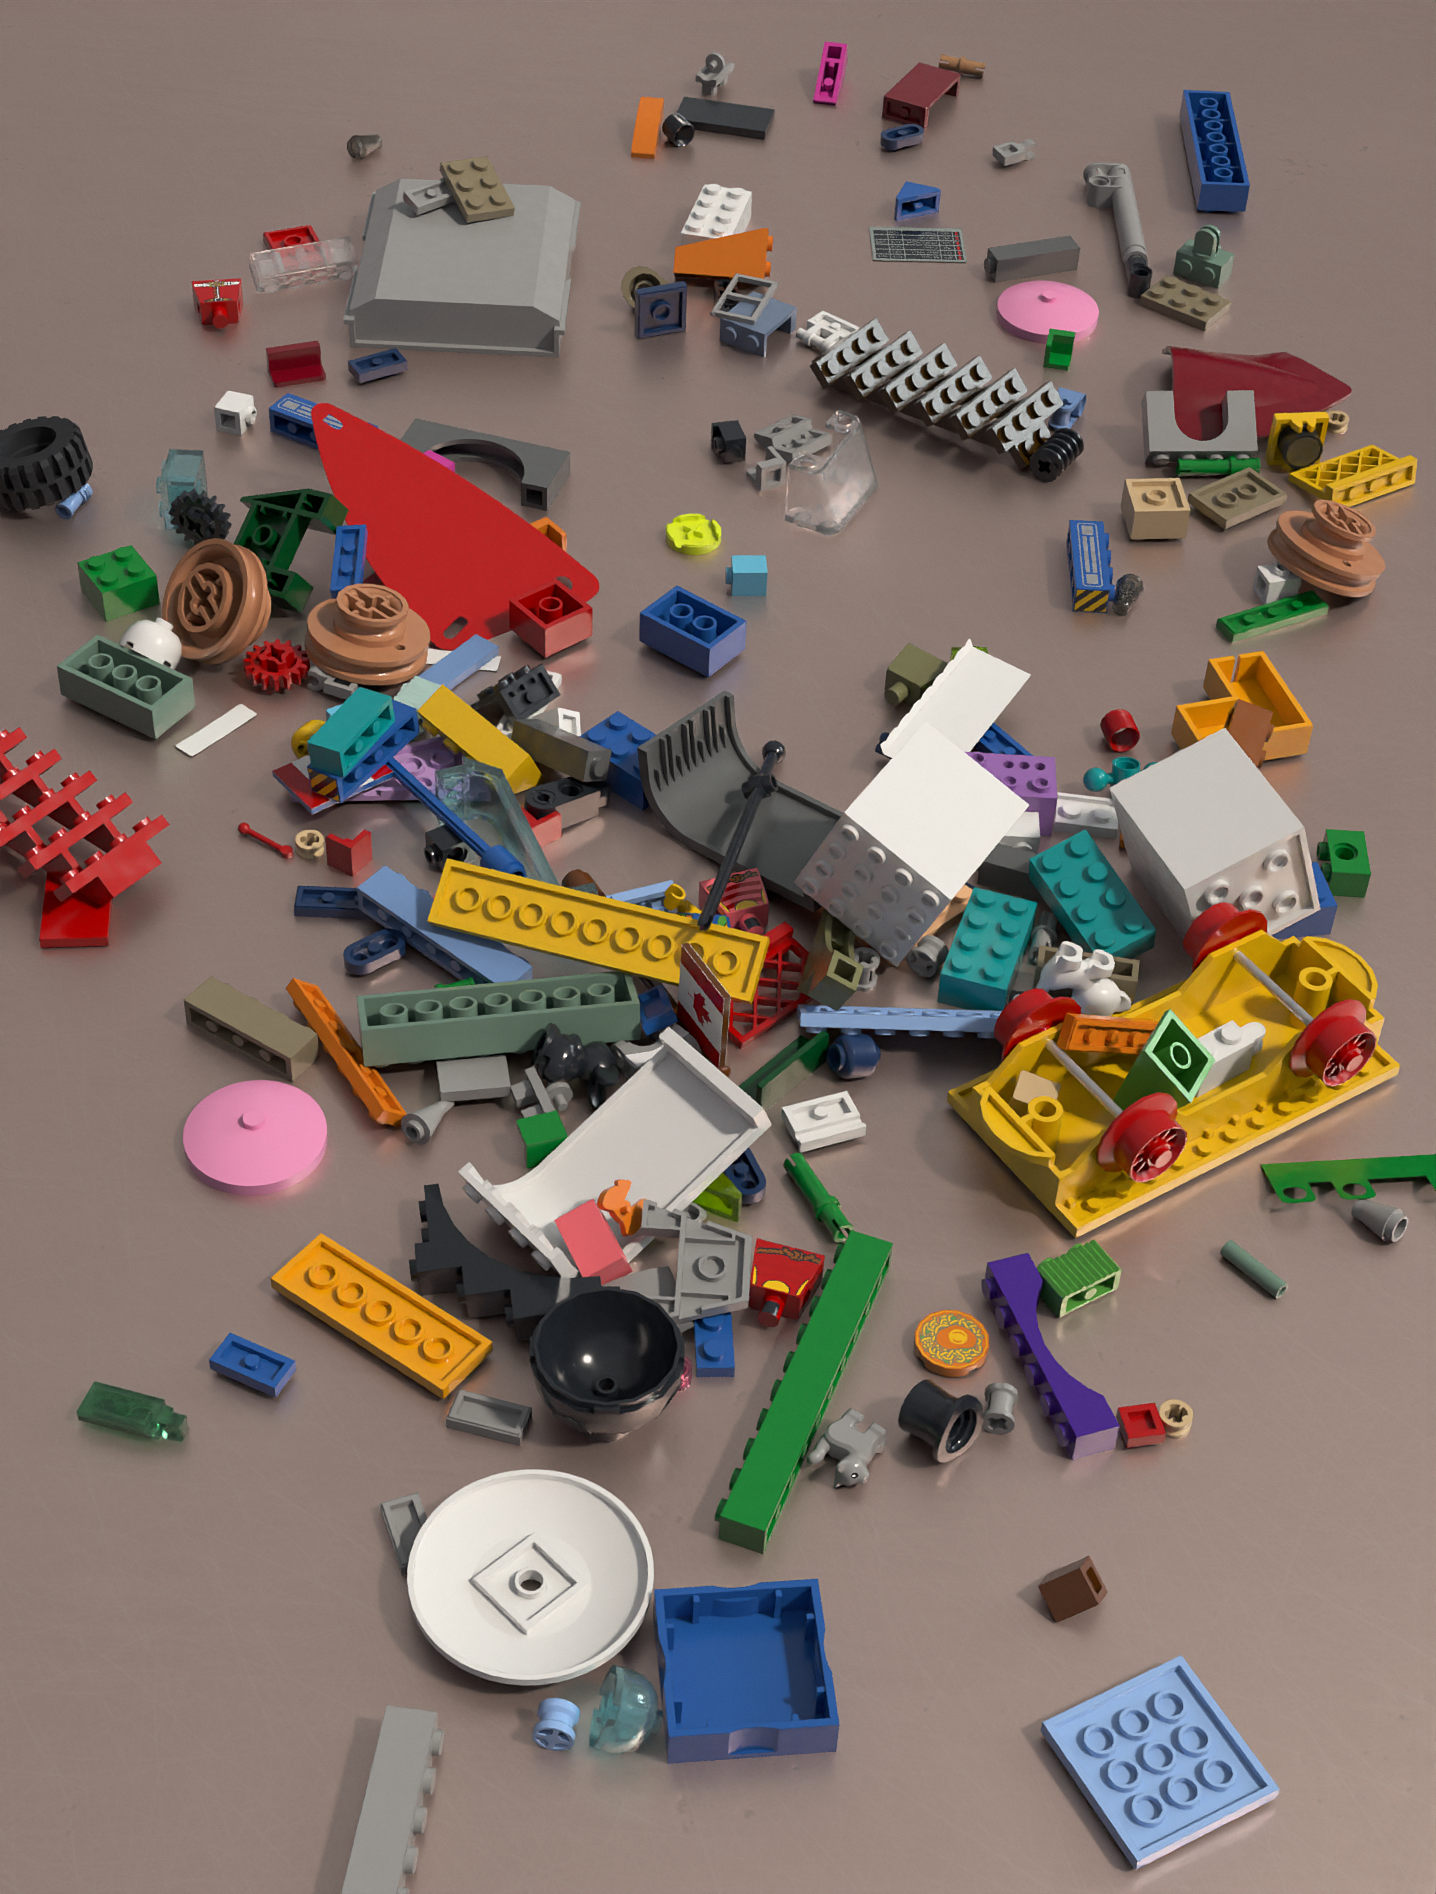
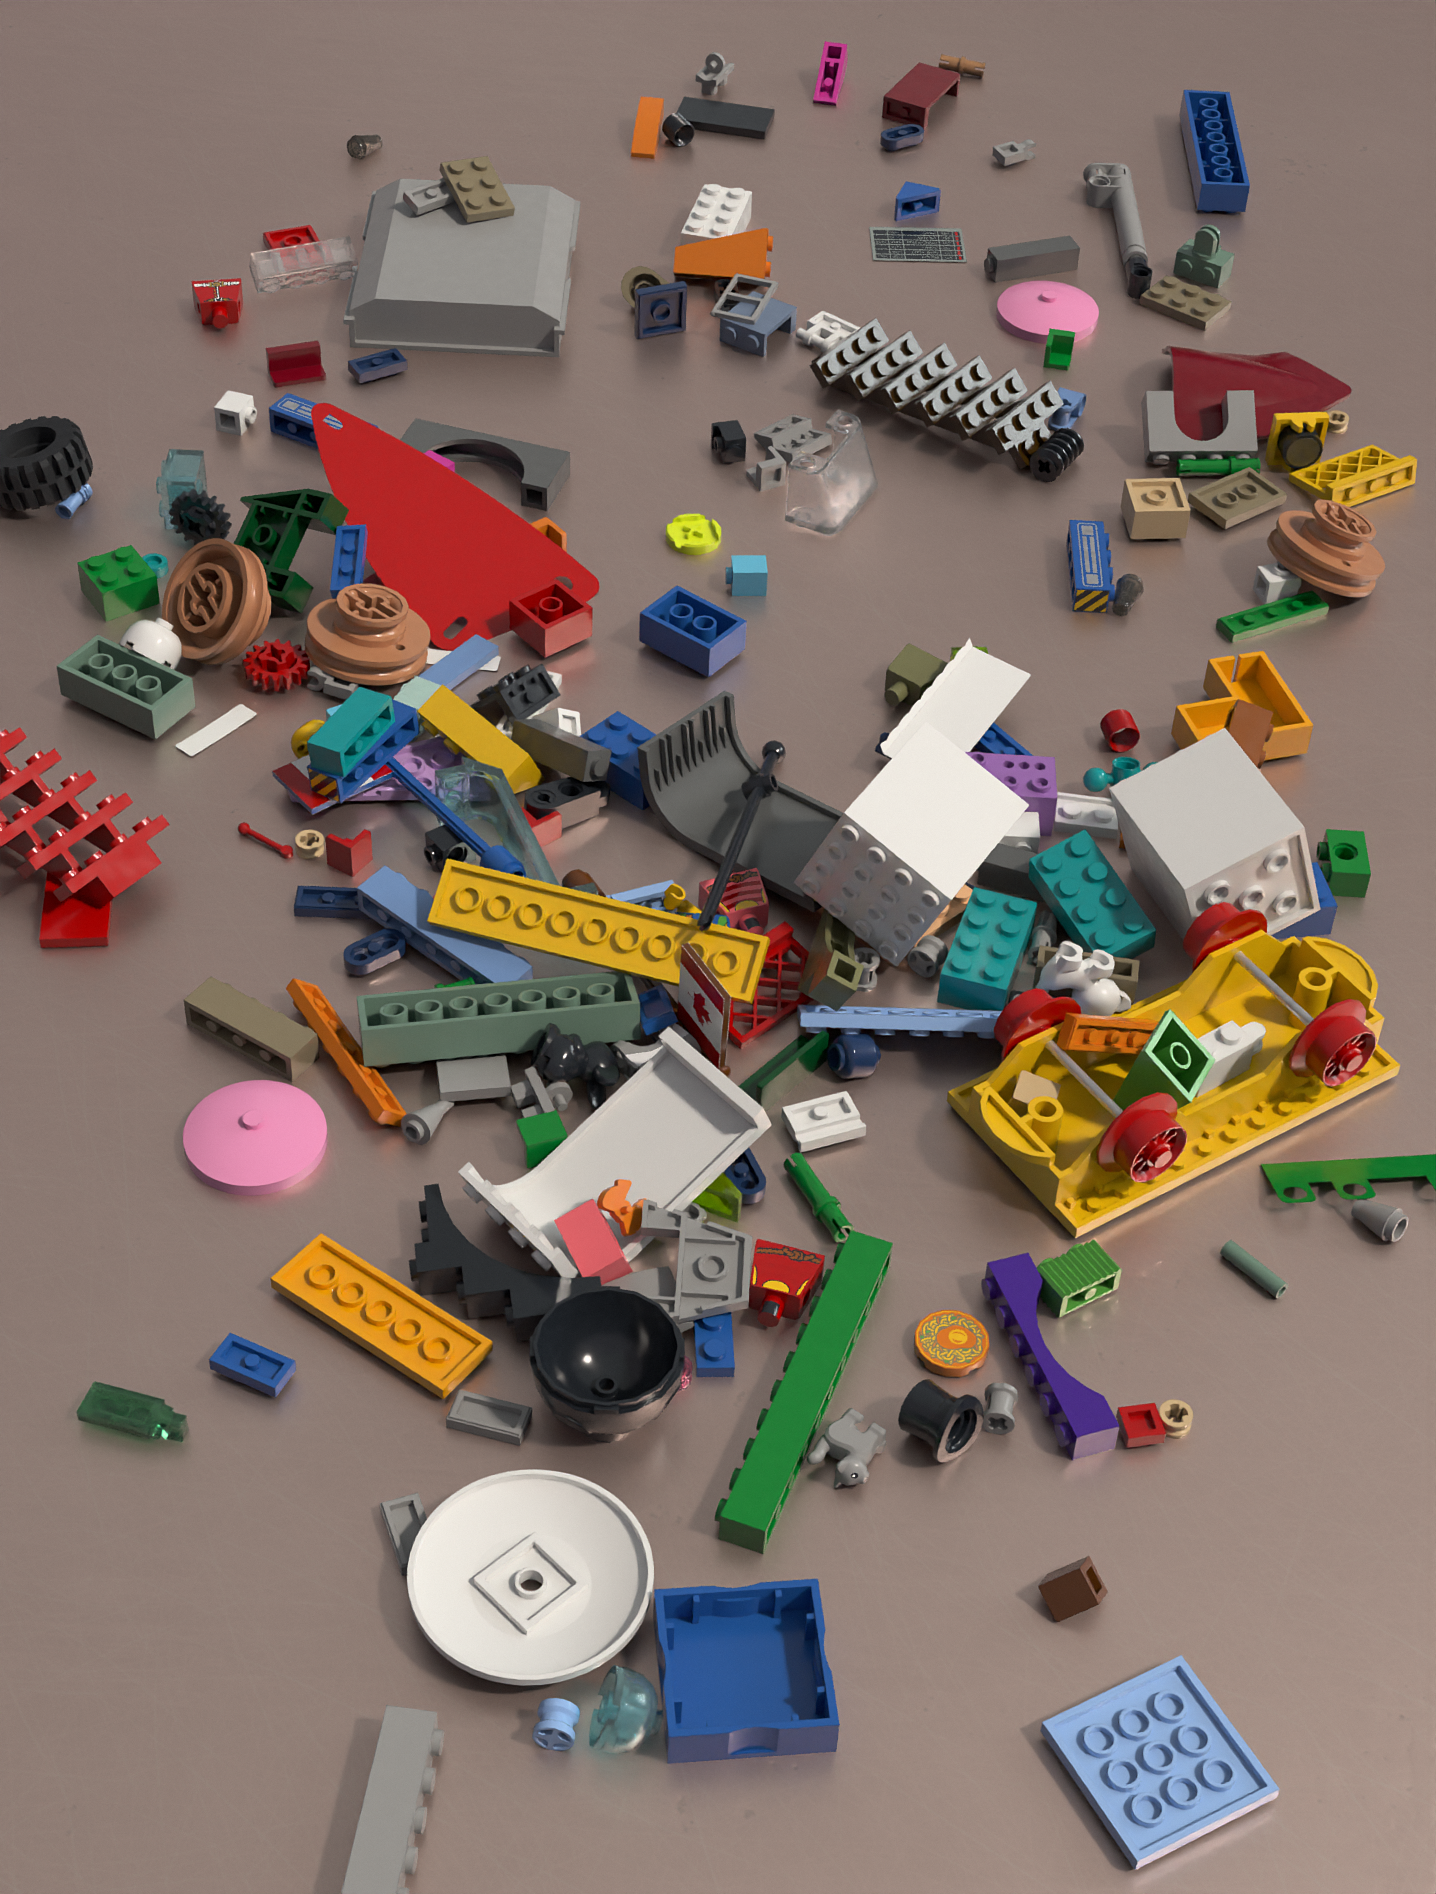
none -> teal tile [142,553,169,579]

